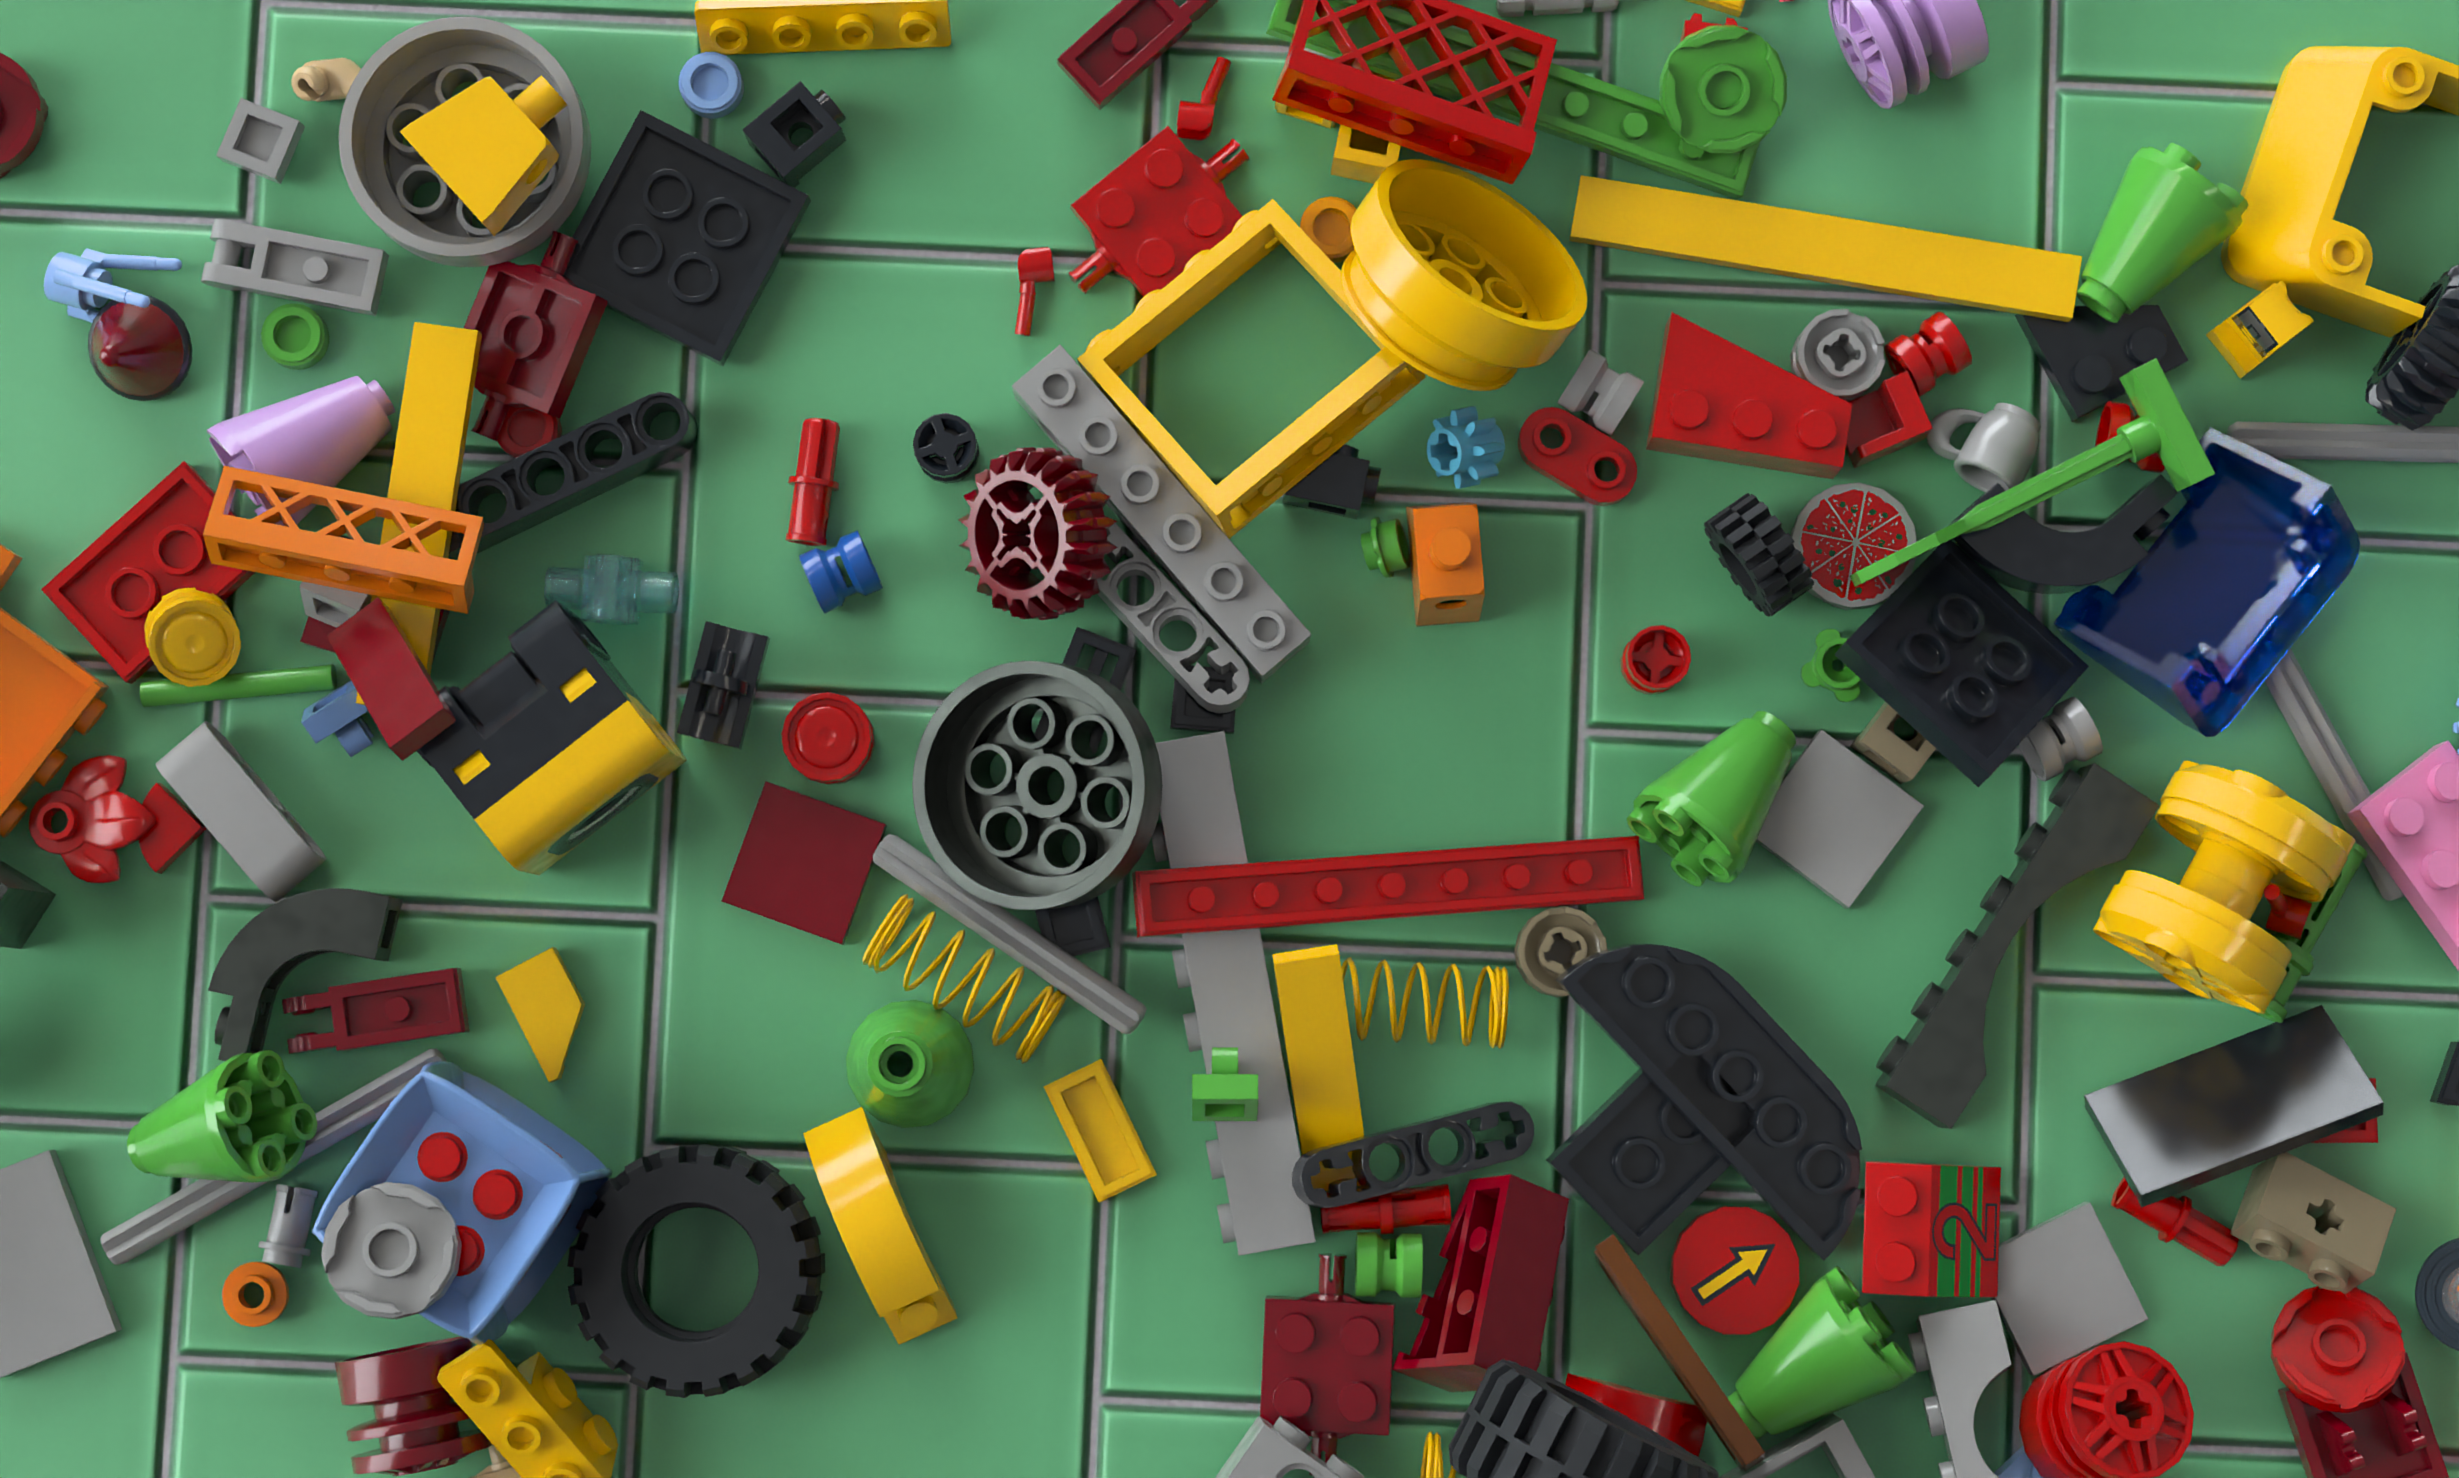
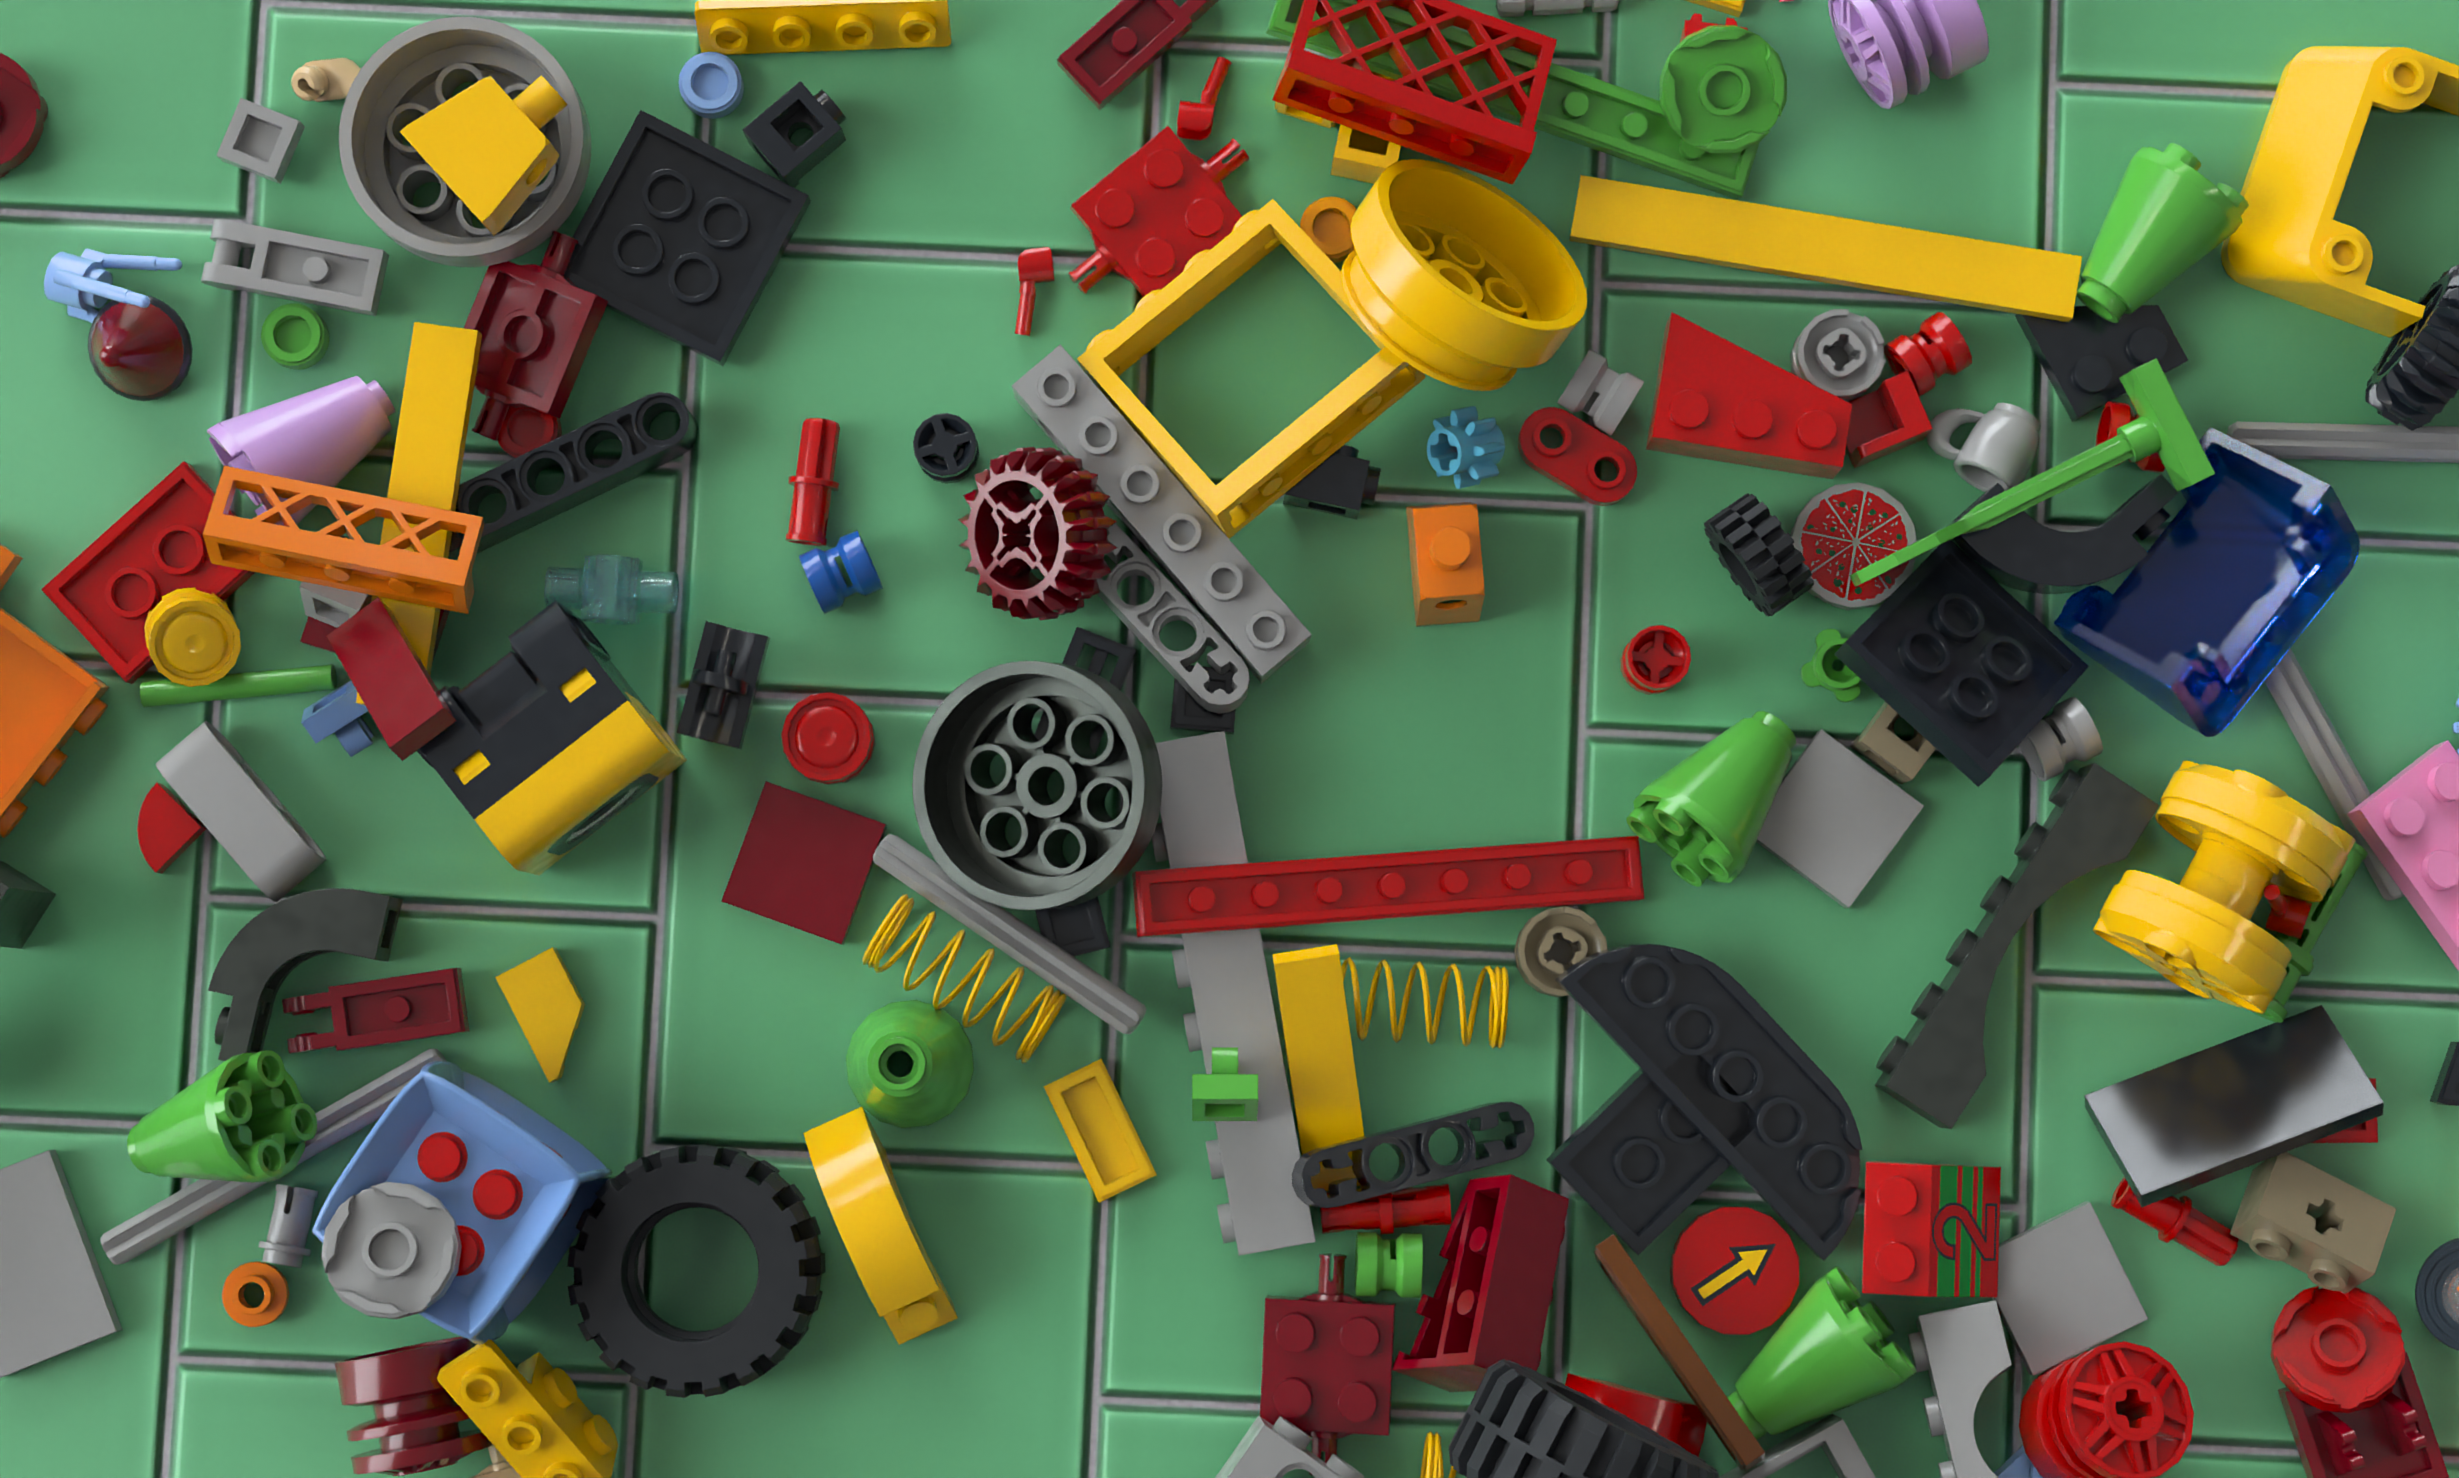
red plate [29,755,156,884] -> none
bright green plate [1361,517,1410,578] -> none
yellow leg [2206,281,2314,379] -> none

